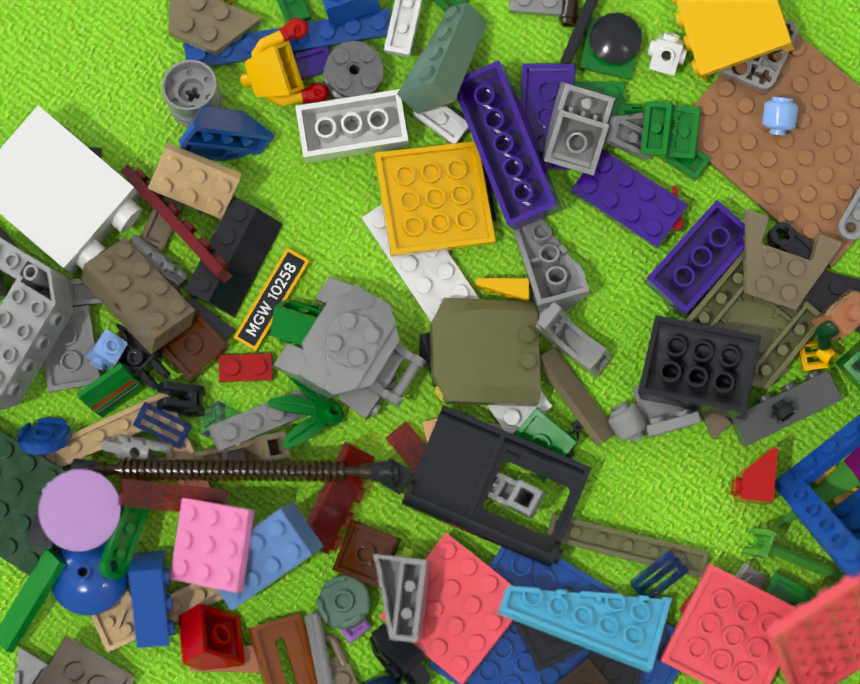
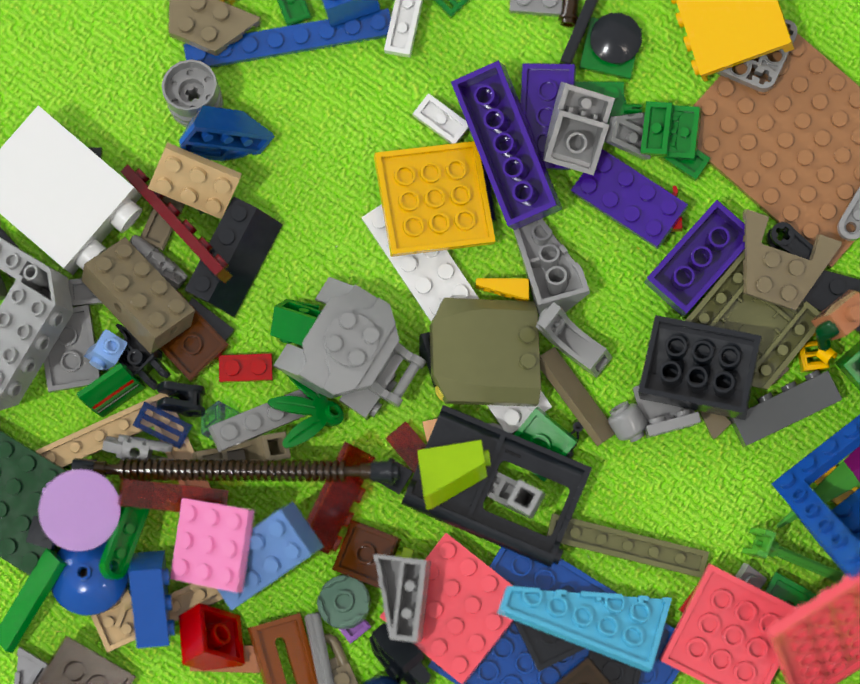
blue tile [17,417,72,455] -> none
tile [233,248,310,352] -> none
yellow torso [240,18,329,106] -> none
dark purple tile [293,45,330,80] -> none
white brick [295,89,409,163] -> none
flat silver wheel [323,41,383,99] -> none
sand green wedge [397,2,487,114] -> none
clear blue tile [630,549,689,598] -> none
white brick [647,32,687,76] -> none
red slope [730,448,778,505] -> none
light blue head [762,96,799,135] -> none
black plate [771,399,796,423] -> none
none -> lime slope [417,440,491,510]

